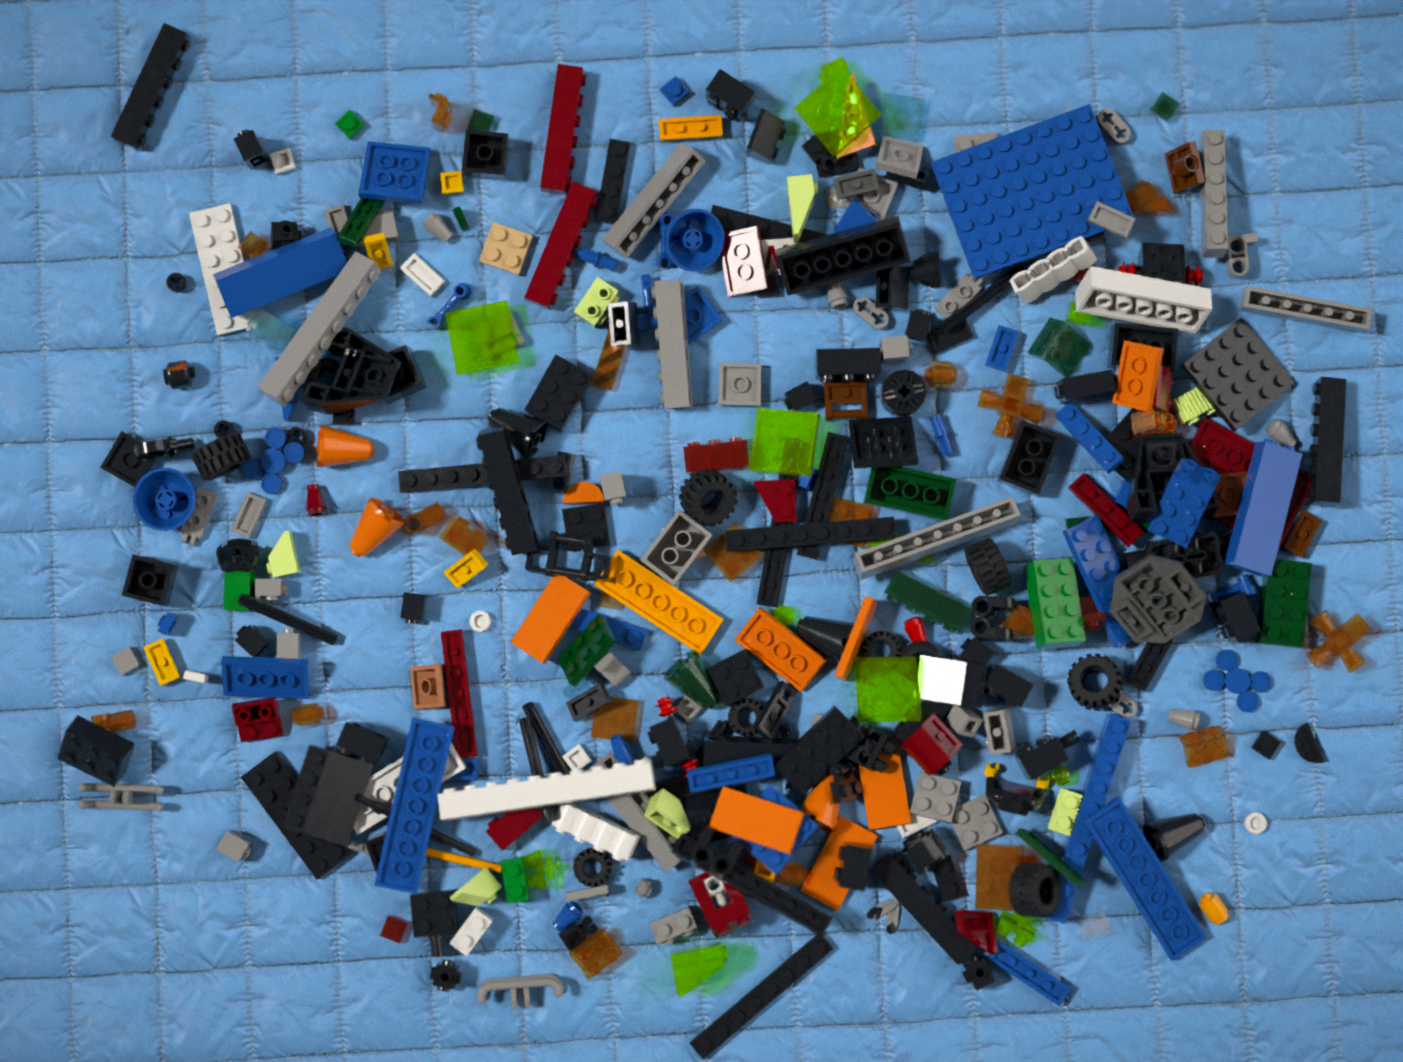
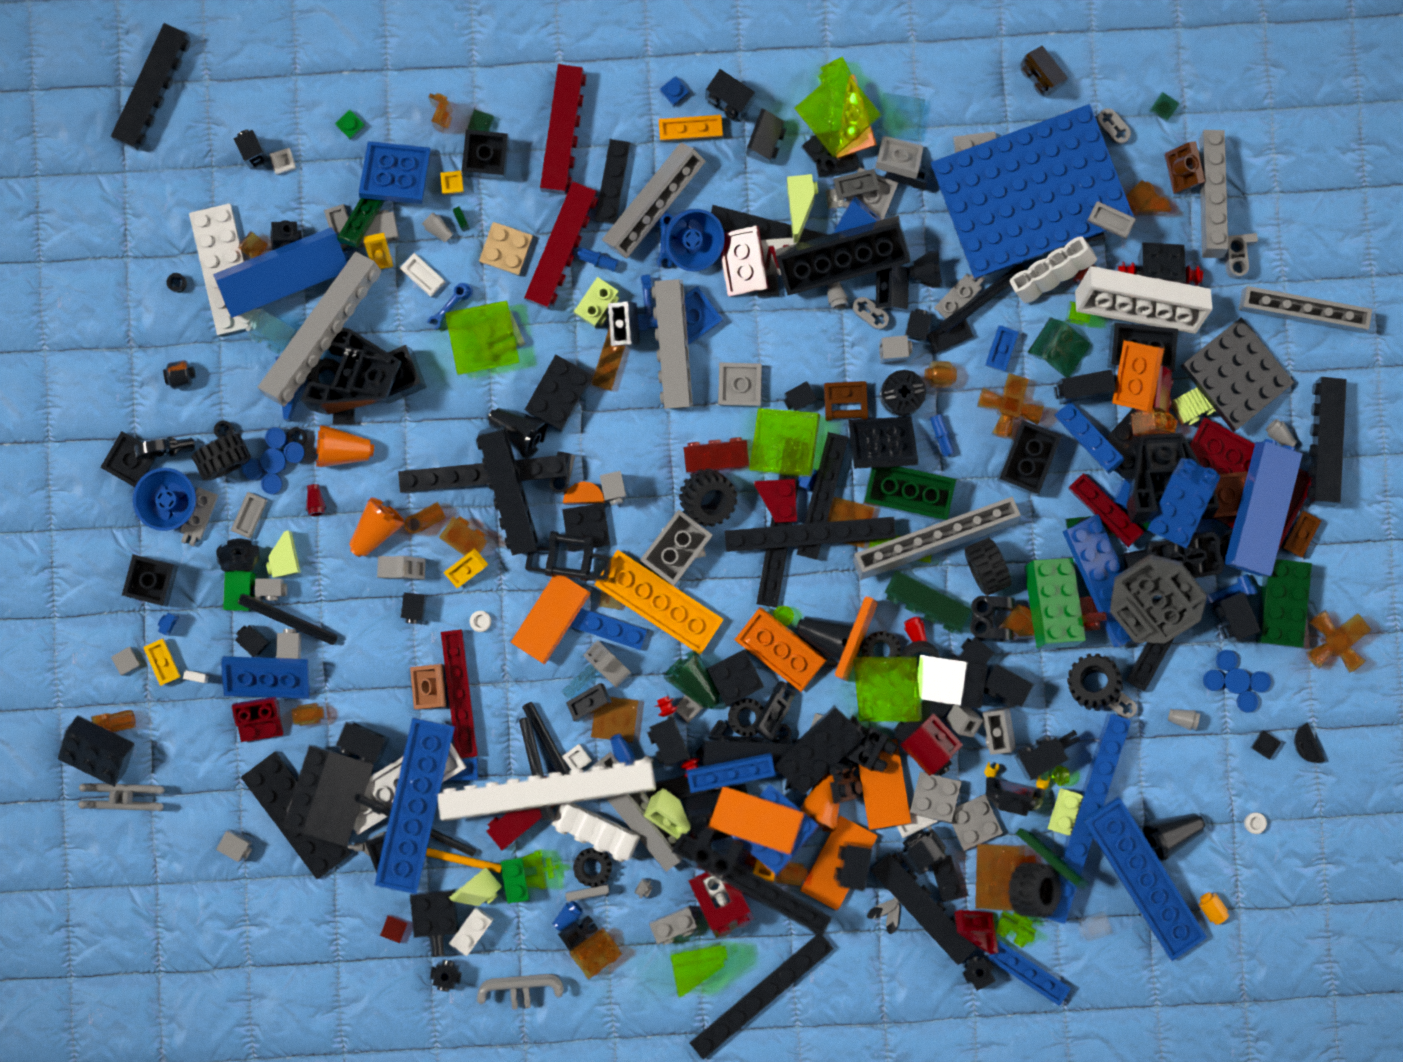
dark green plate [558,614,616,687] -> none
clear orange plate [703,523,763,583] -> none
black brick [815,348,881,383] -> none
clear orange bracket [1179,726,1229,768] -> none
none -> light grey tile [377,556,426,580]
none -> slope [1020,45,1068,98]

